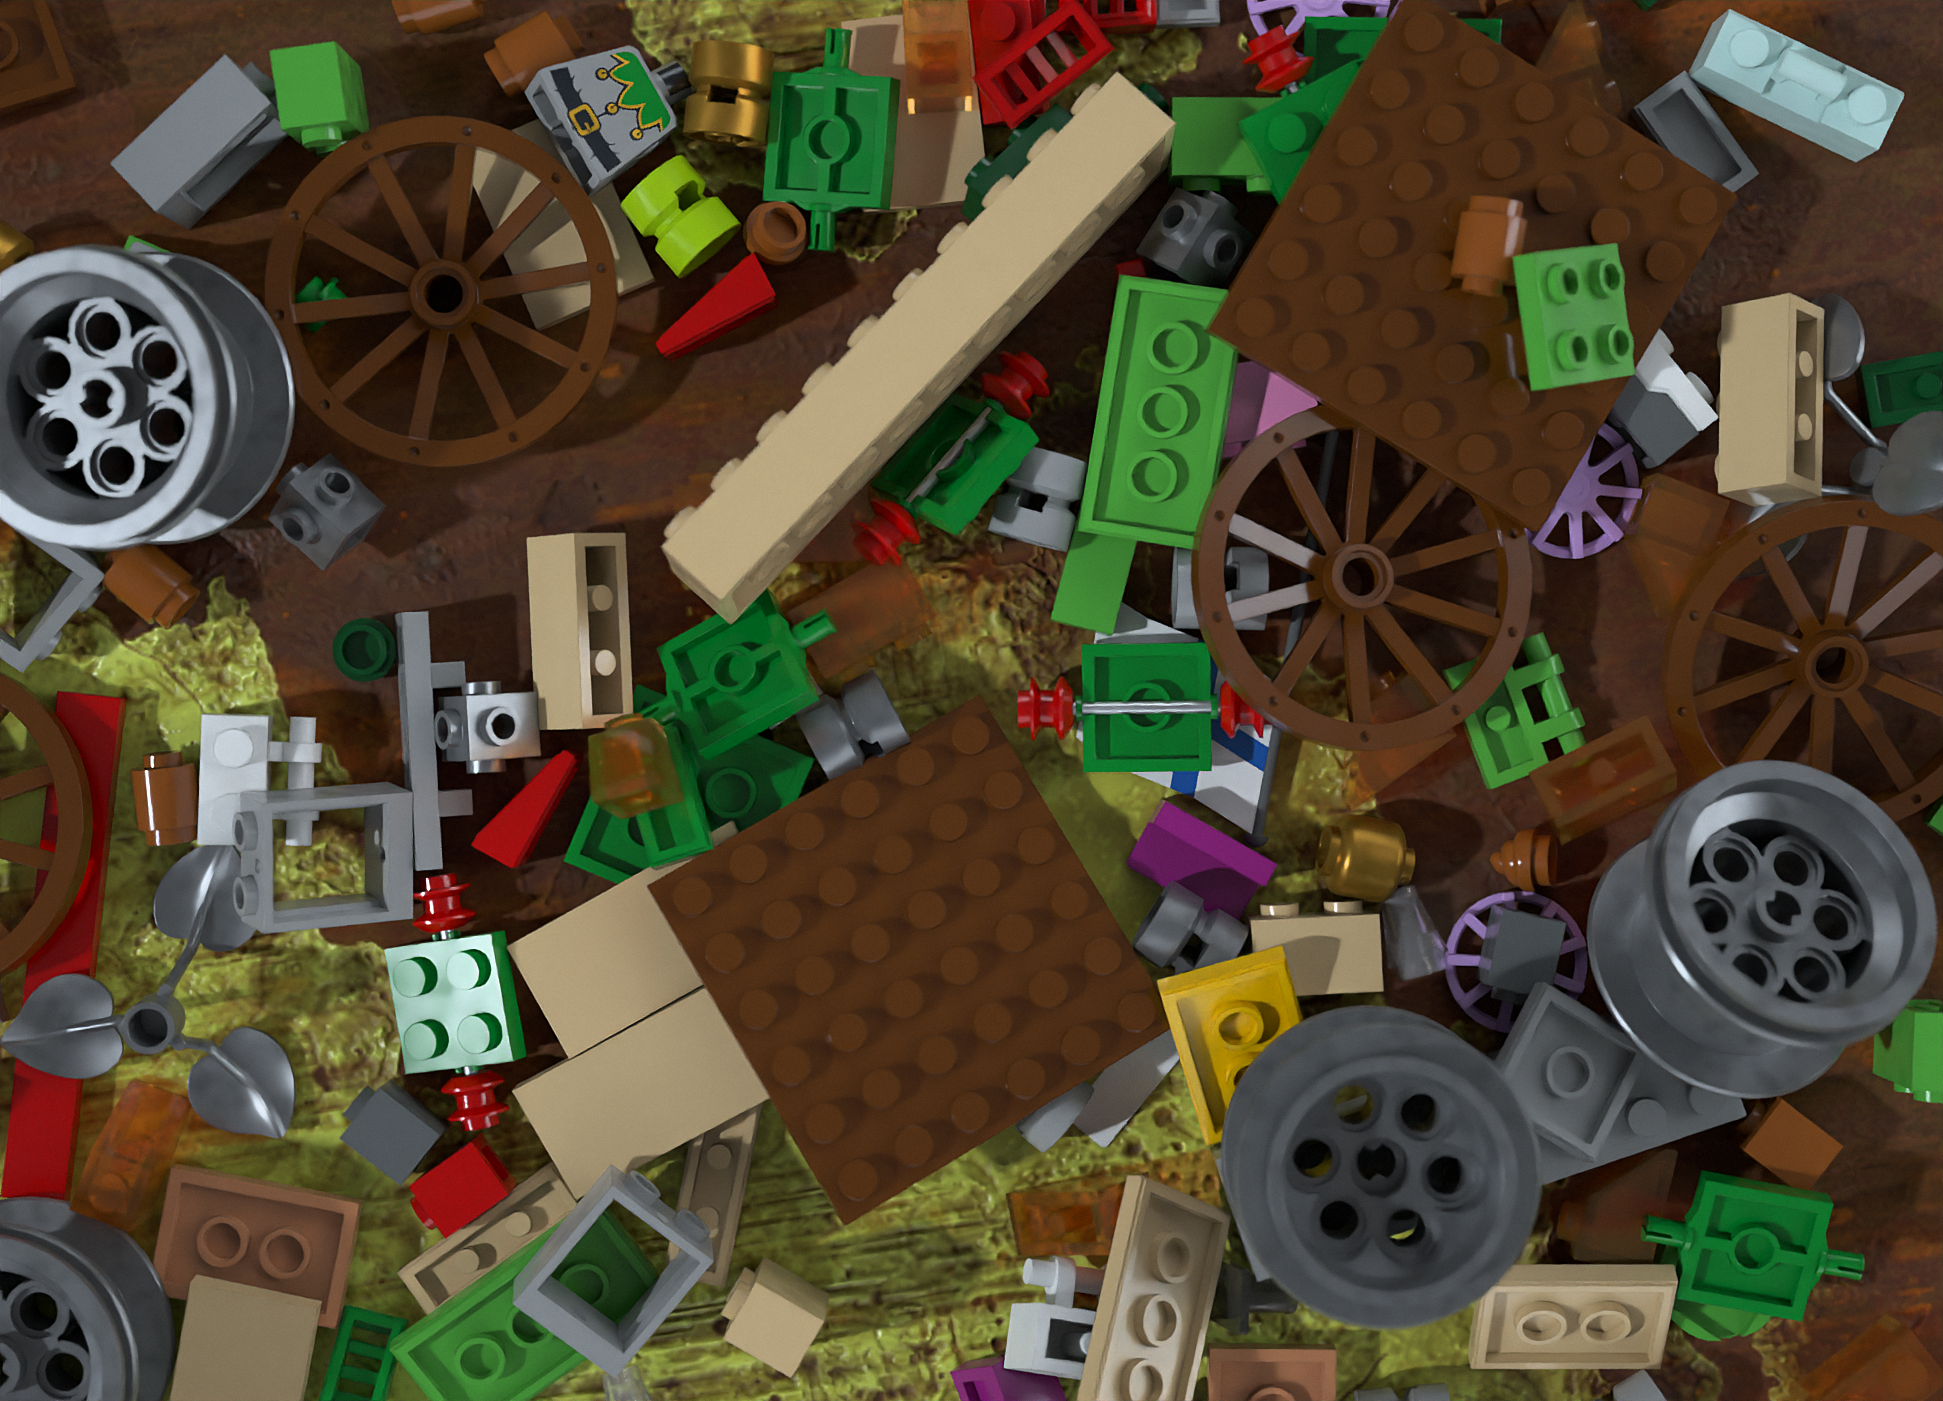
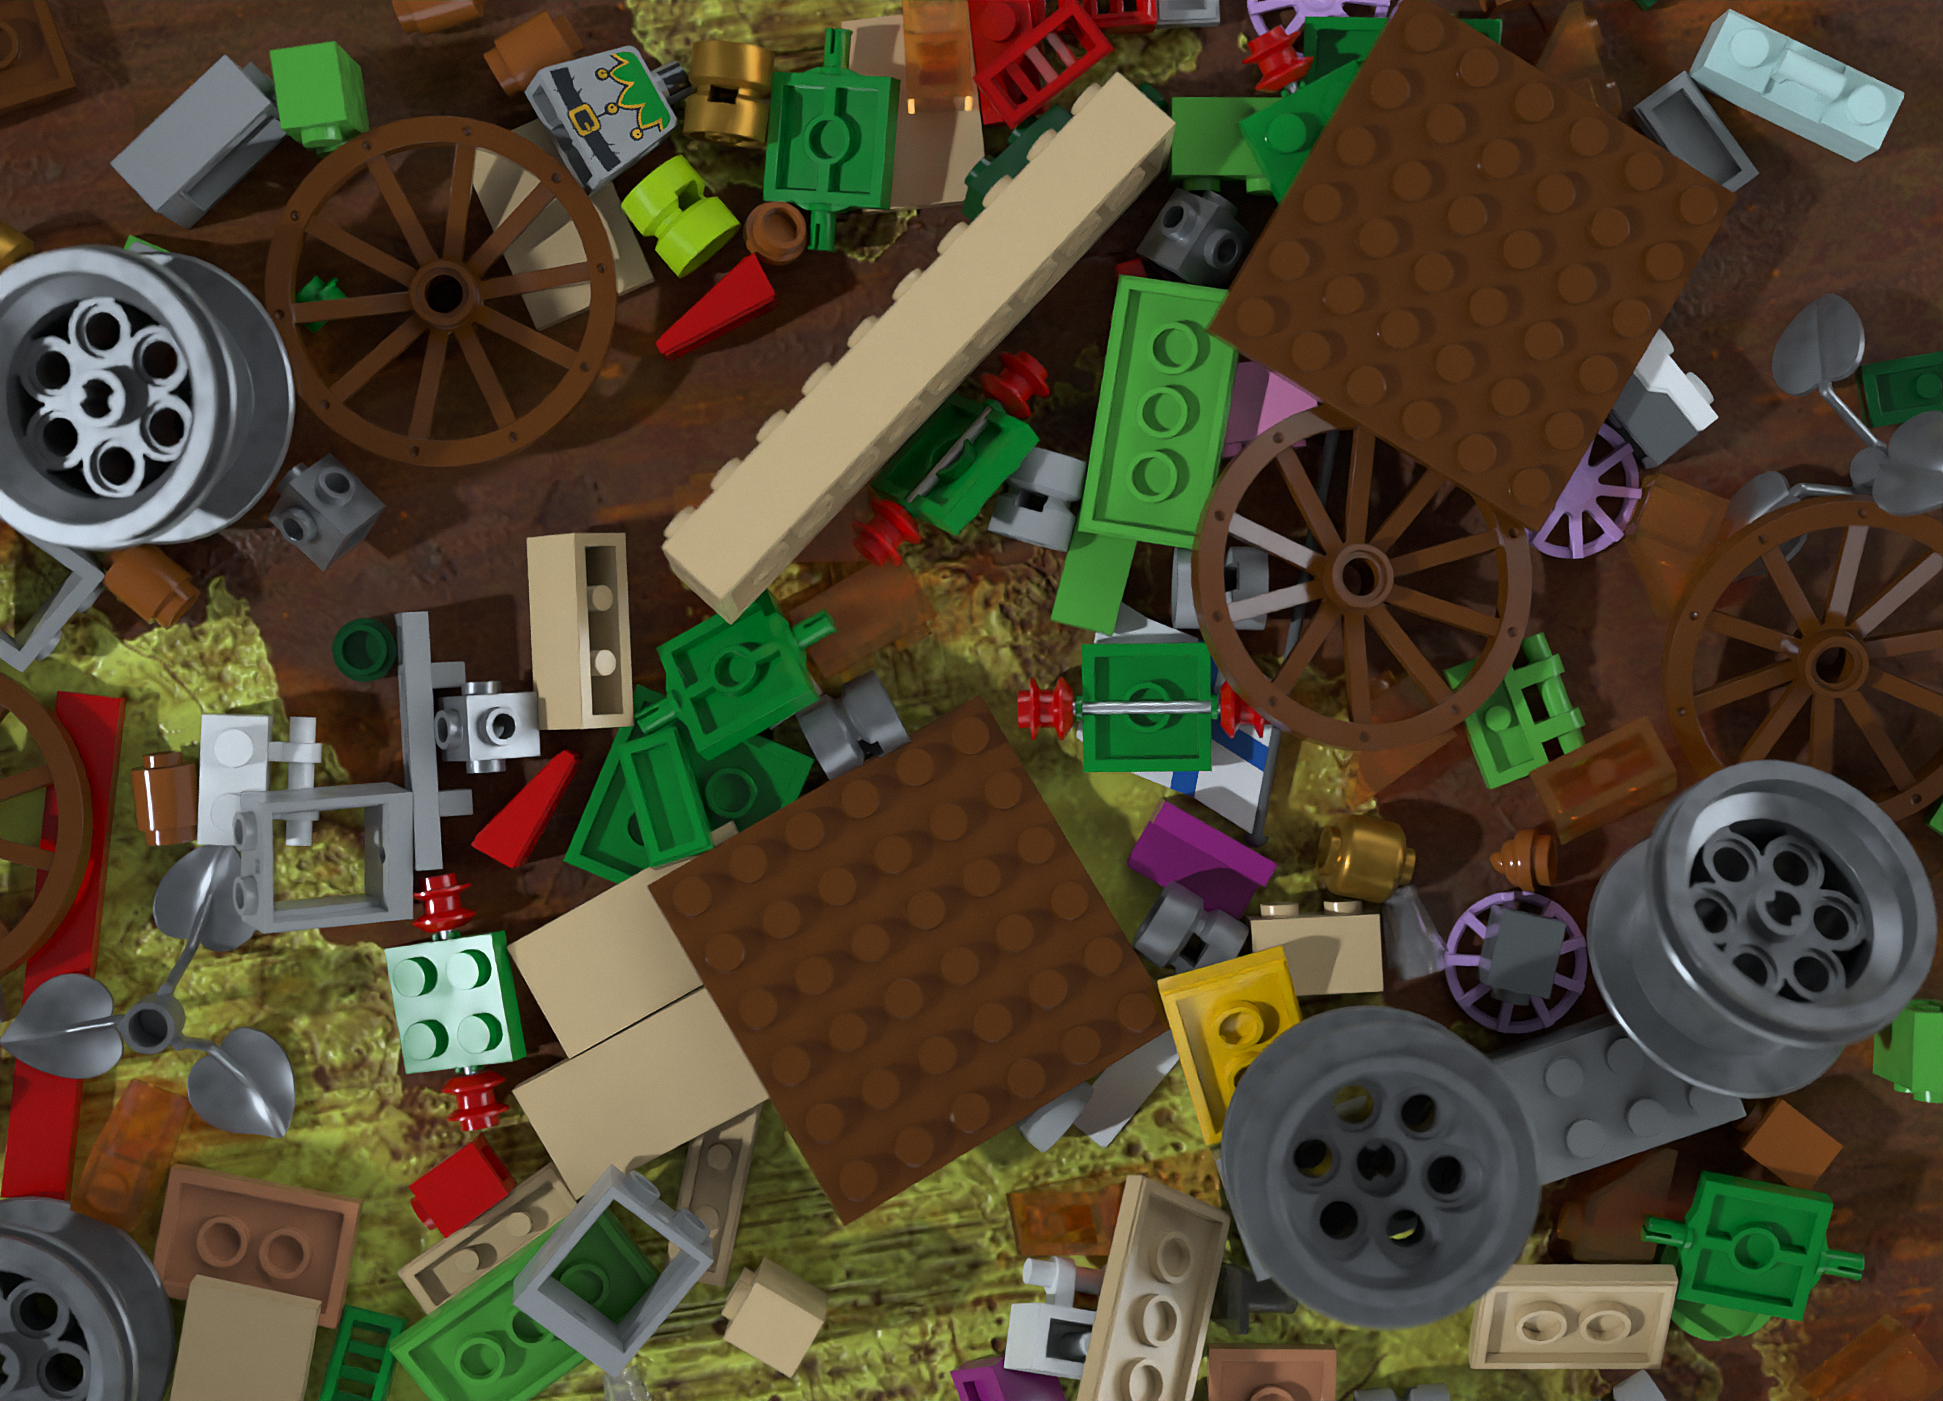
dark grey brick [340,1079,451,1186] -> none
clear orange slope [588,713,684,820] -> none
dark orange brick [1451,195,1527,297] -> none
light grey tile [1494,982,1647,1163] -> none
bright green plate [1513,243,1635,391] -> none
tan brick [1715,293,1824,507] -> none

